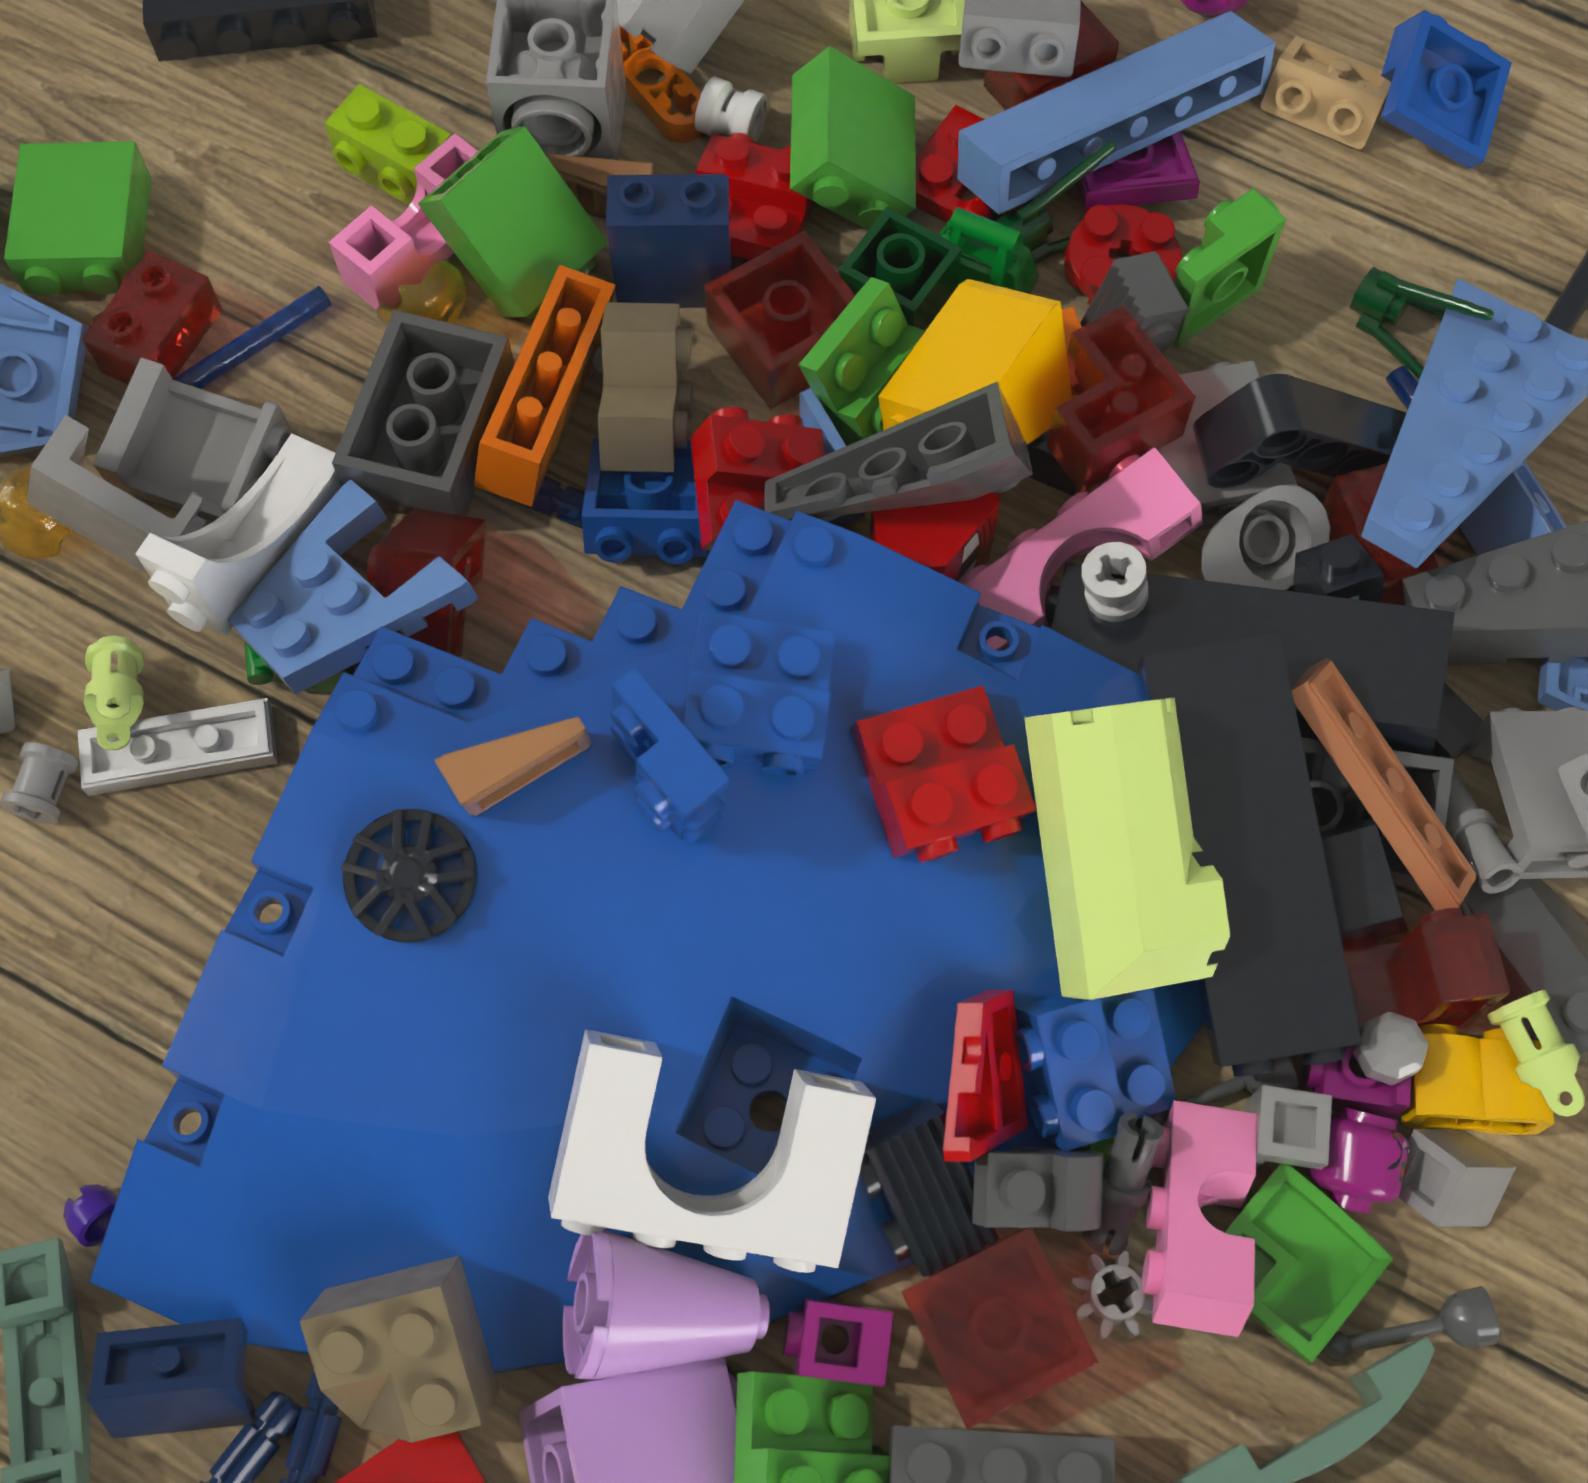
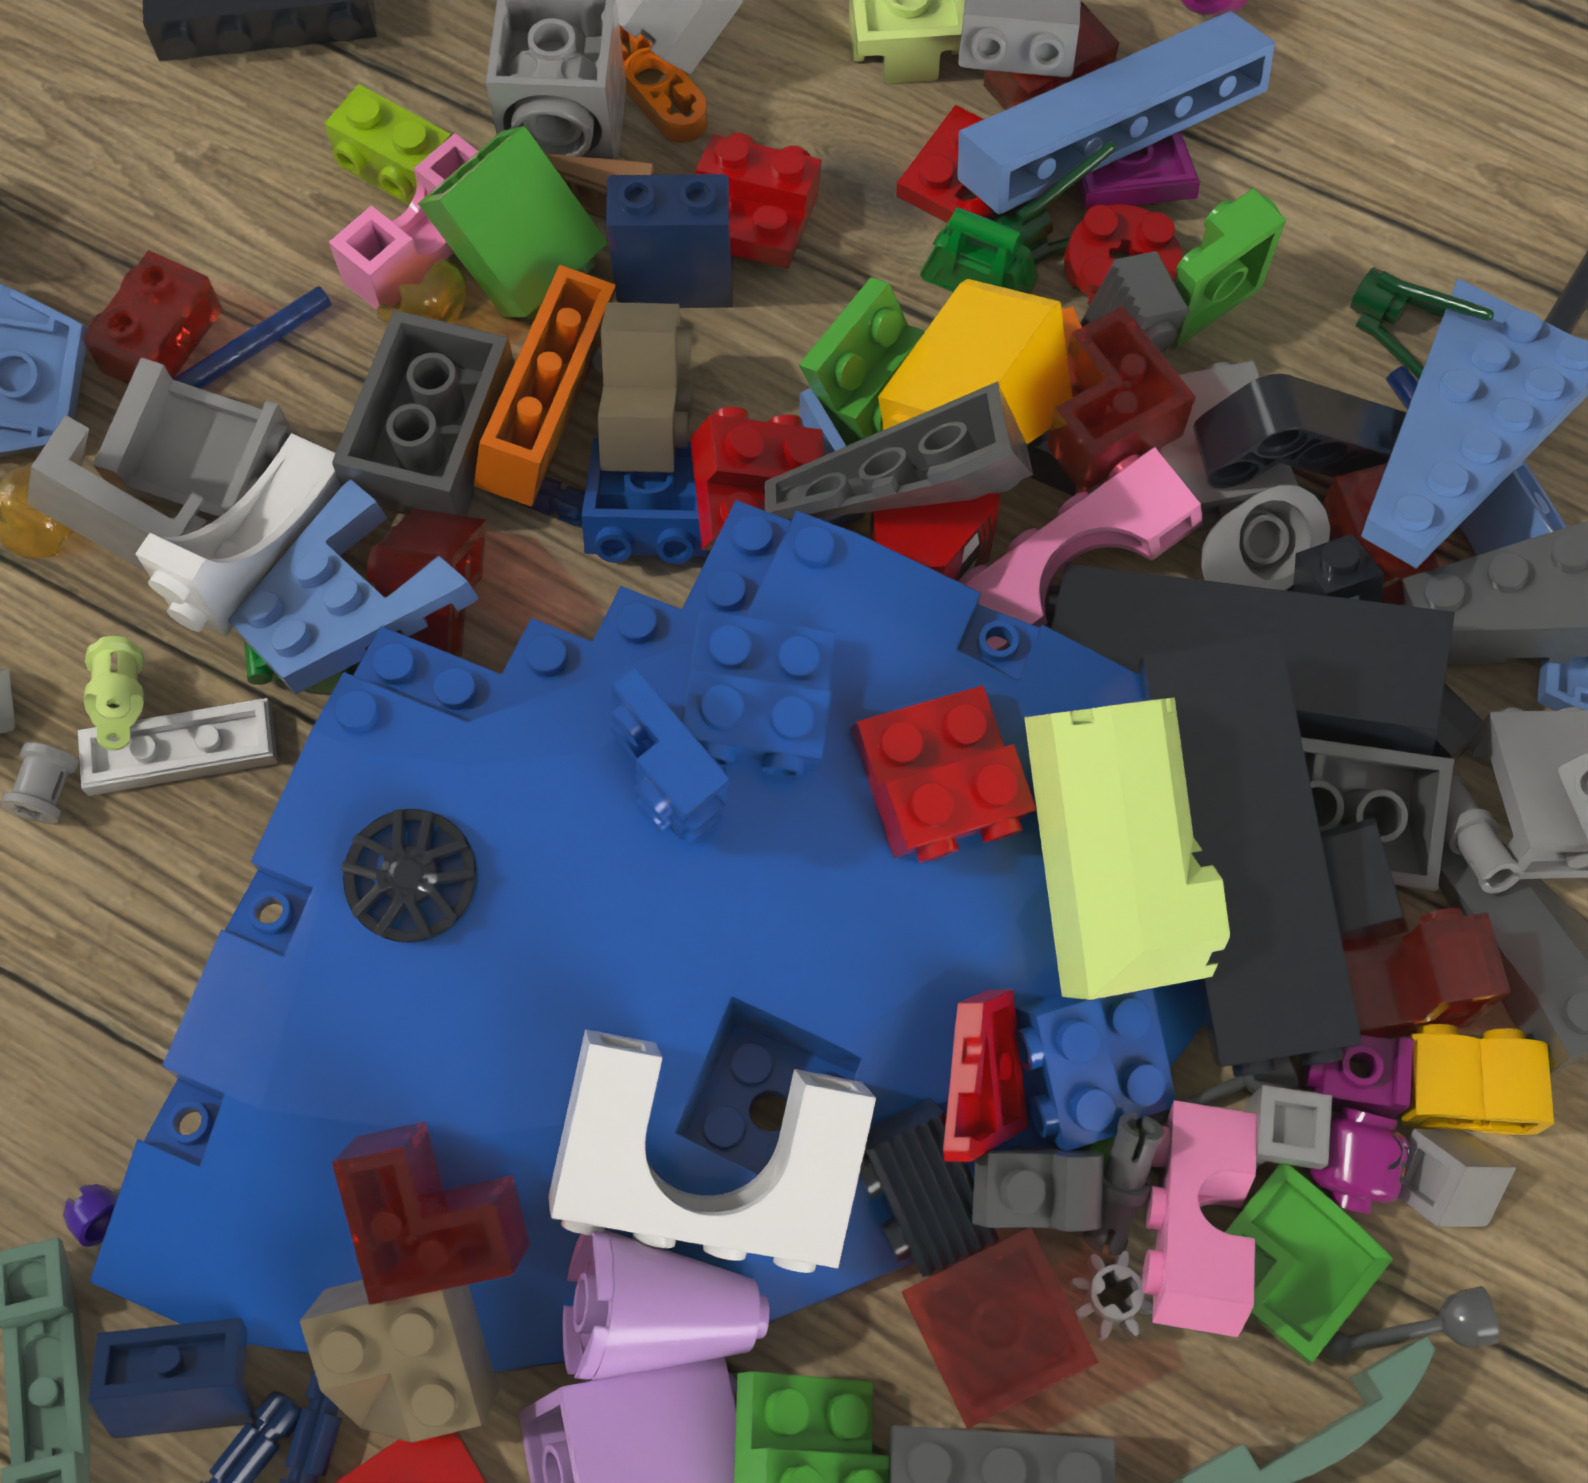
bright green brick [4,141,151,296] -> none
medium nougat slope [434,717,592,817] -> none
white wheel [695,76,769,143] -> none
clear red brick [704,231,855,410] -> none
magenta brick [783,1298,894,1387] -> none
bright green brick [790,46,916,230] -> none
dark green head [837,207,962,331] -> none
white wheel [1082,542,1149,622] -> none
tan bracket [1260,35,1391,149] -> none
nougat tile [1291,658,1477,916] -> none
light grey tile [1353,1011,1429,1086] -> none
blue plate [1381,10,1512,169] -> none
yellowish green piece [1487,989,1585,1117] -> none
none -> clear red brick [332,1121,530,1305]

